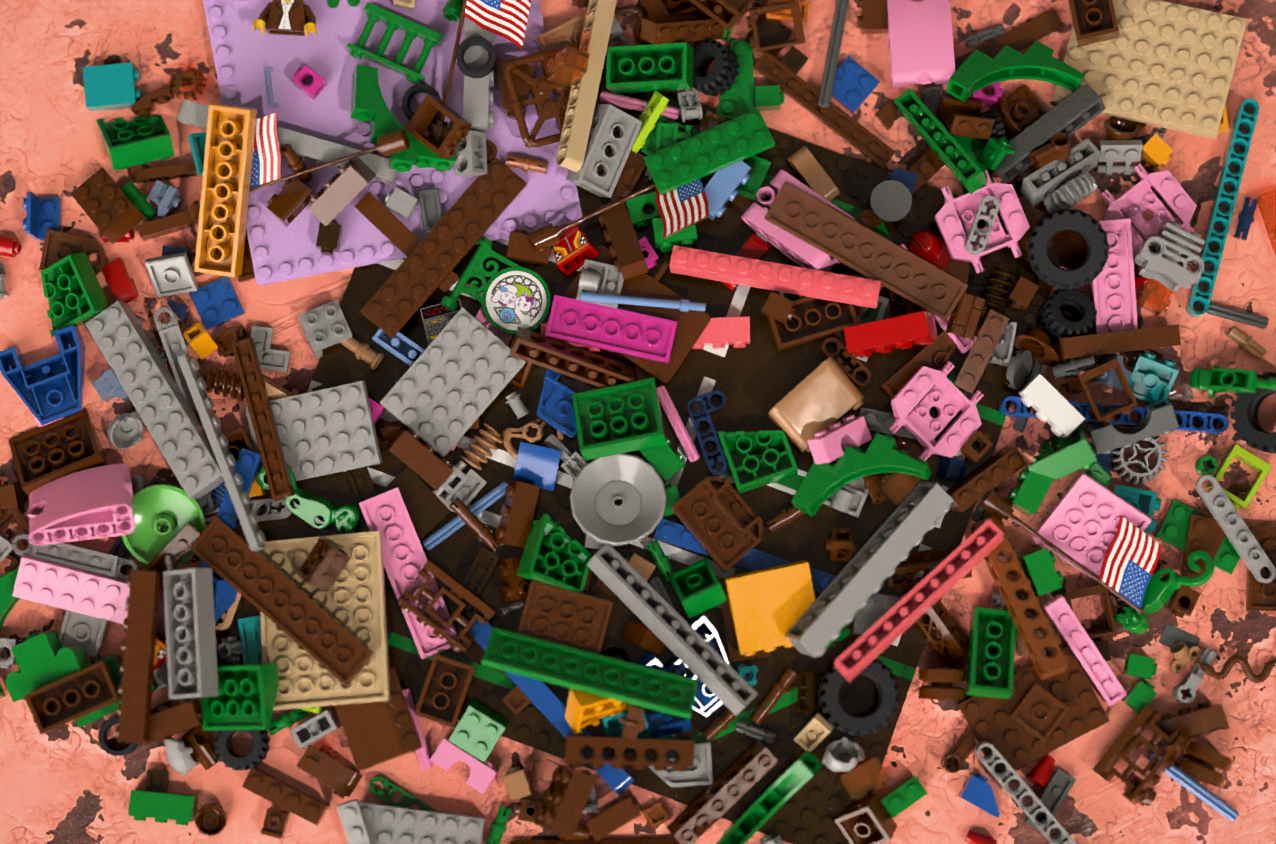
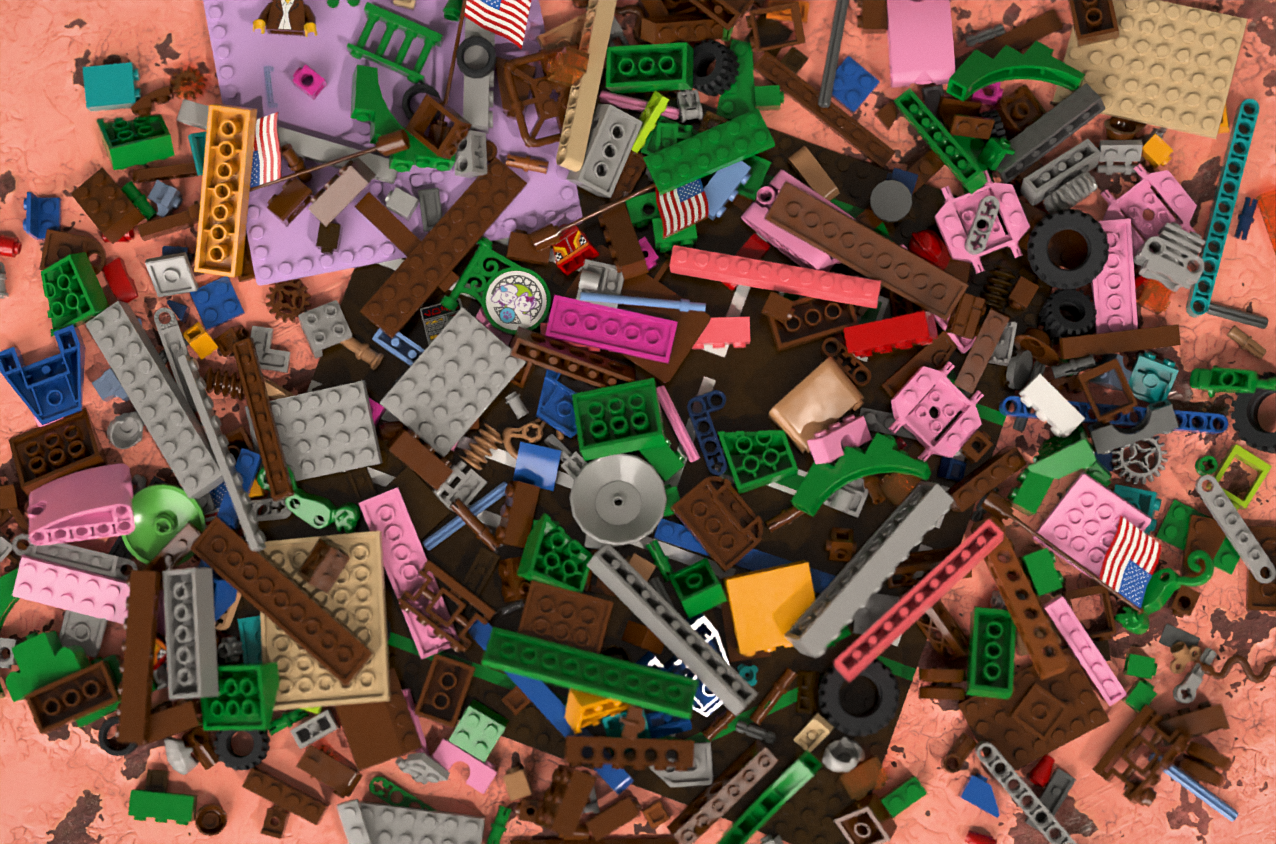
reddish brown piece [1029,133,1071,168] -> none
none -> reddish brown gear [266,280,311,323]
none -> light grey plate [395,752,450,785]

